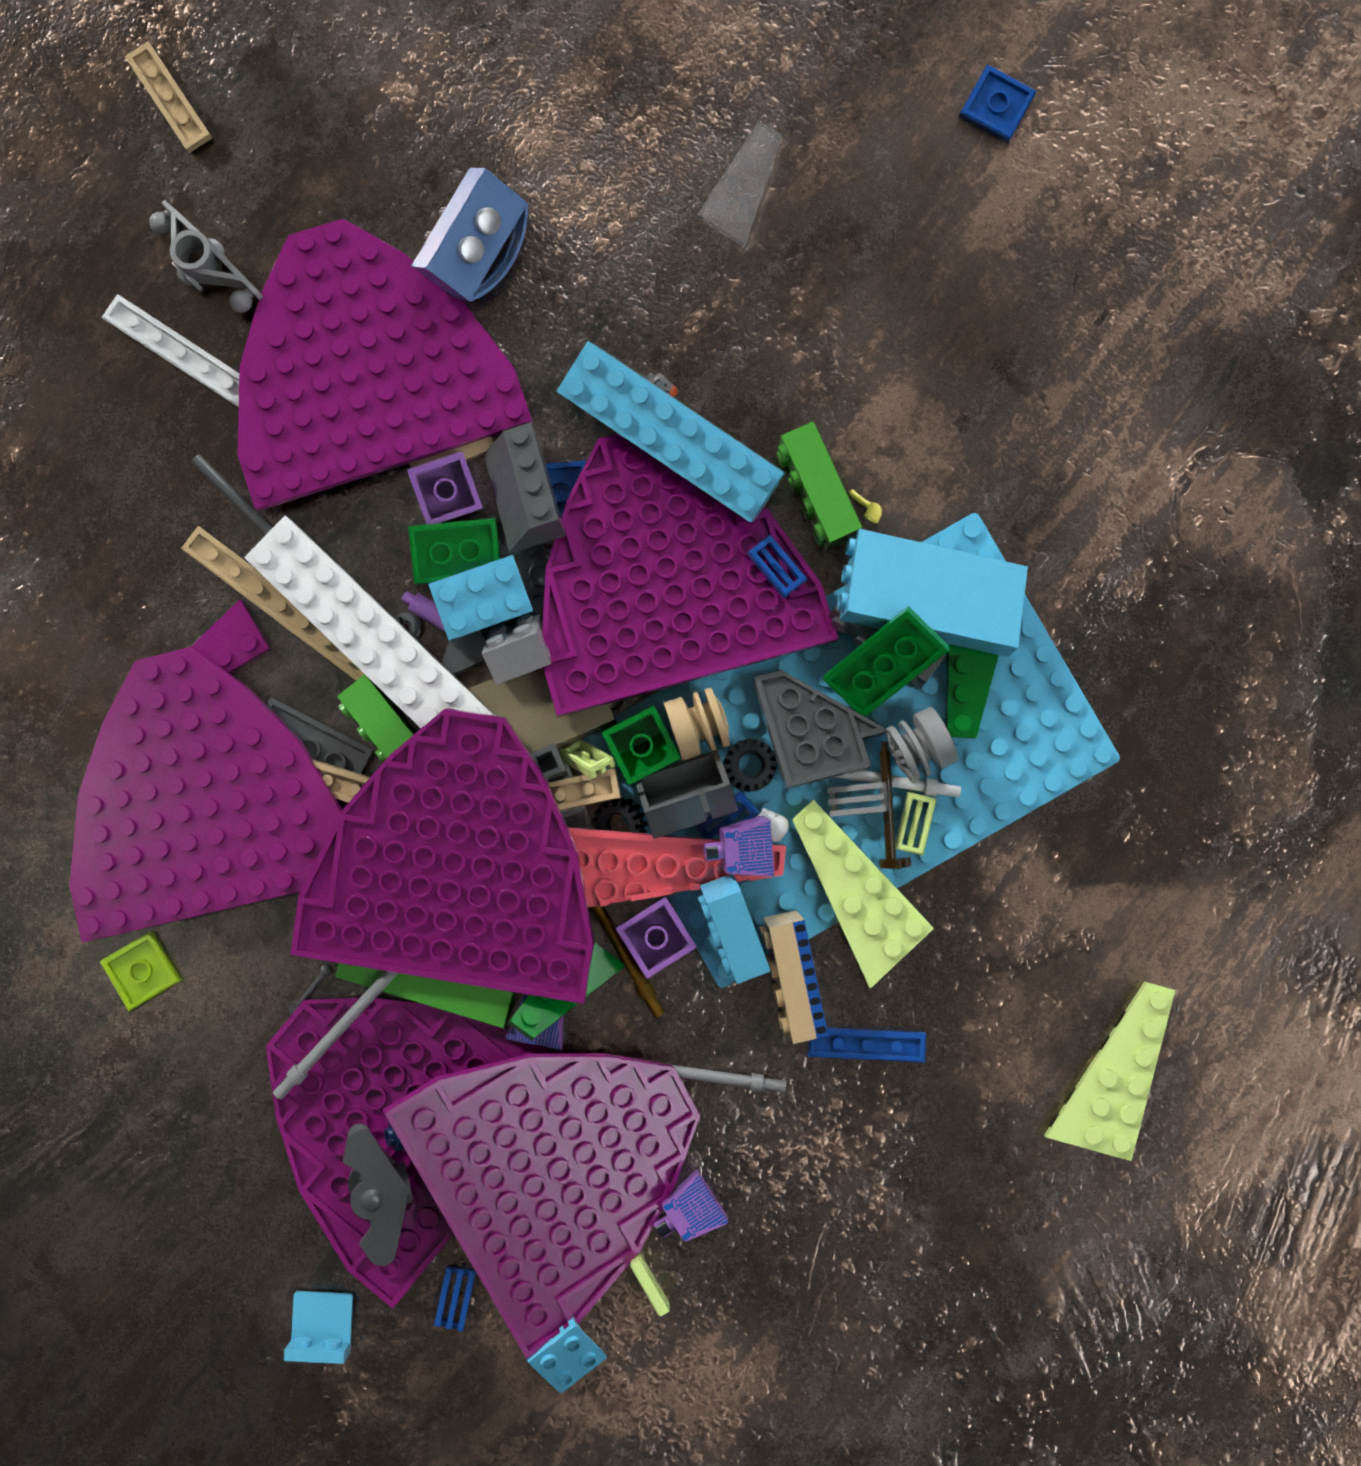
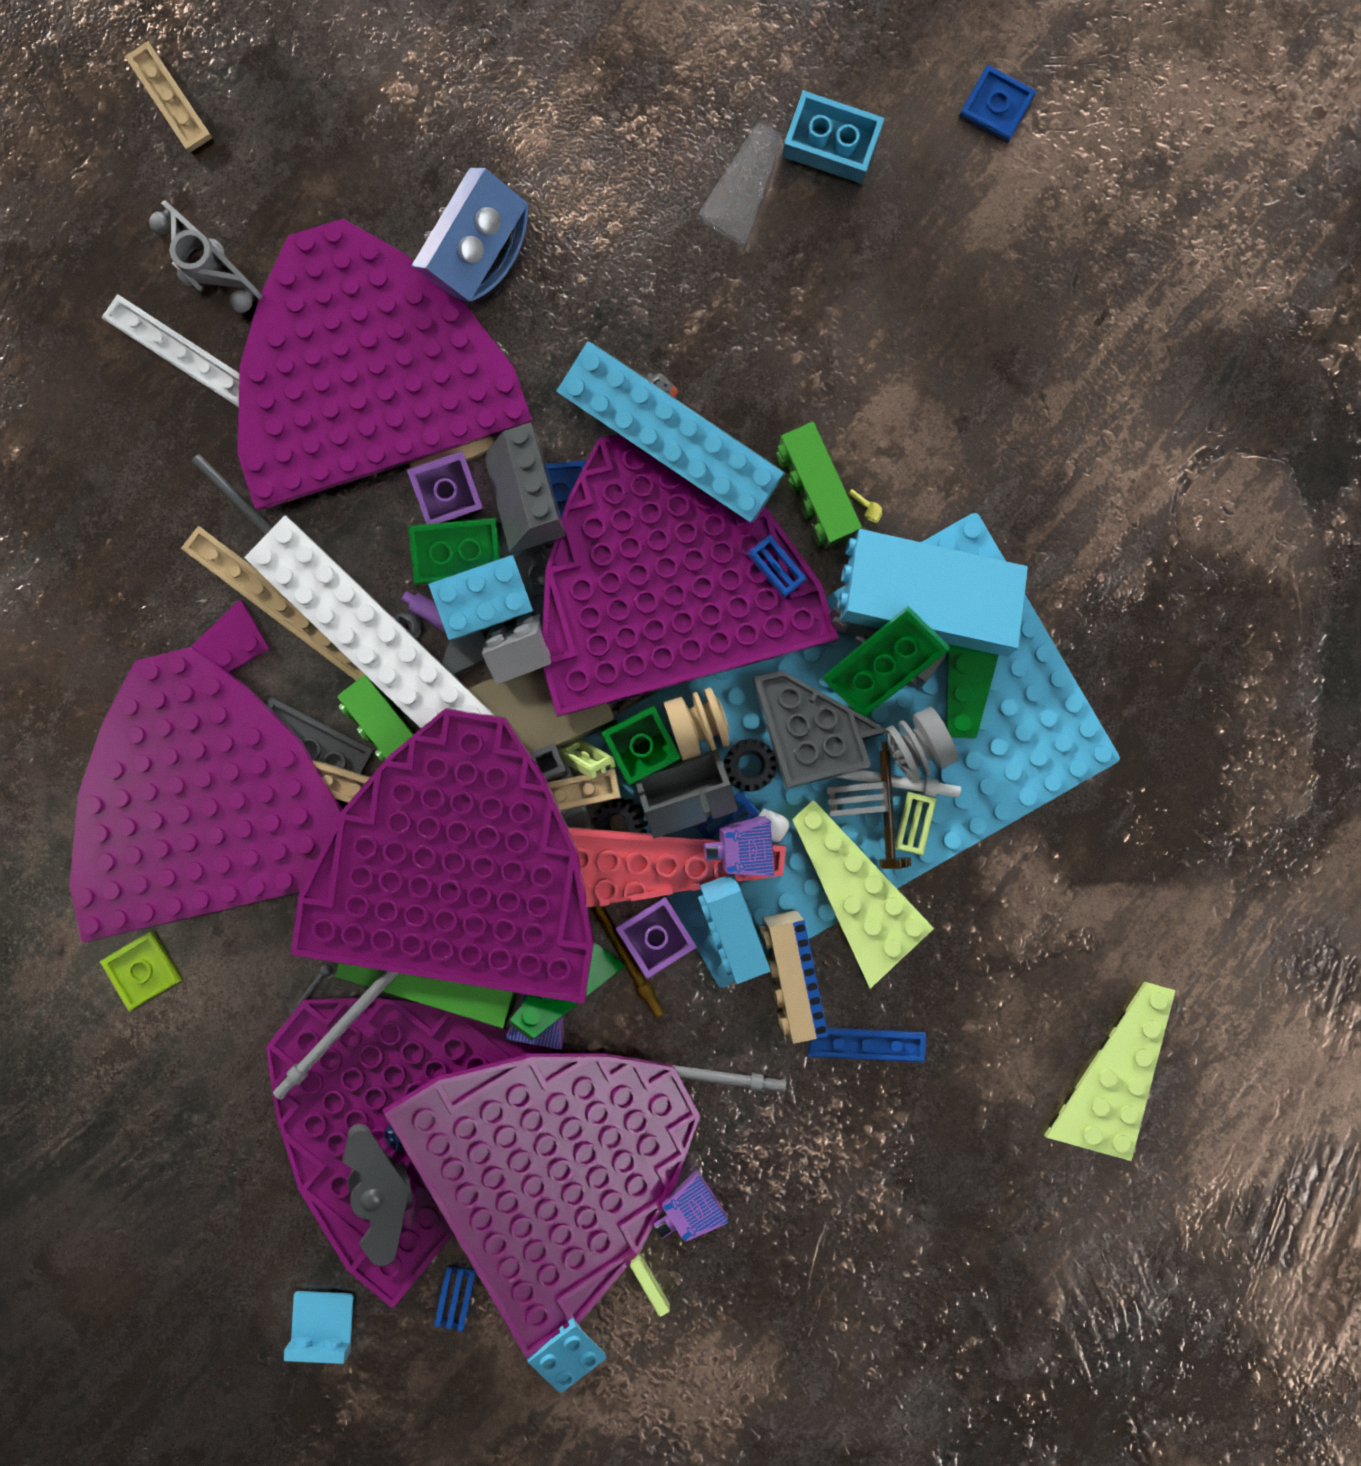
none -> medium azure brick [782,90,885,184]

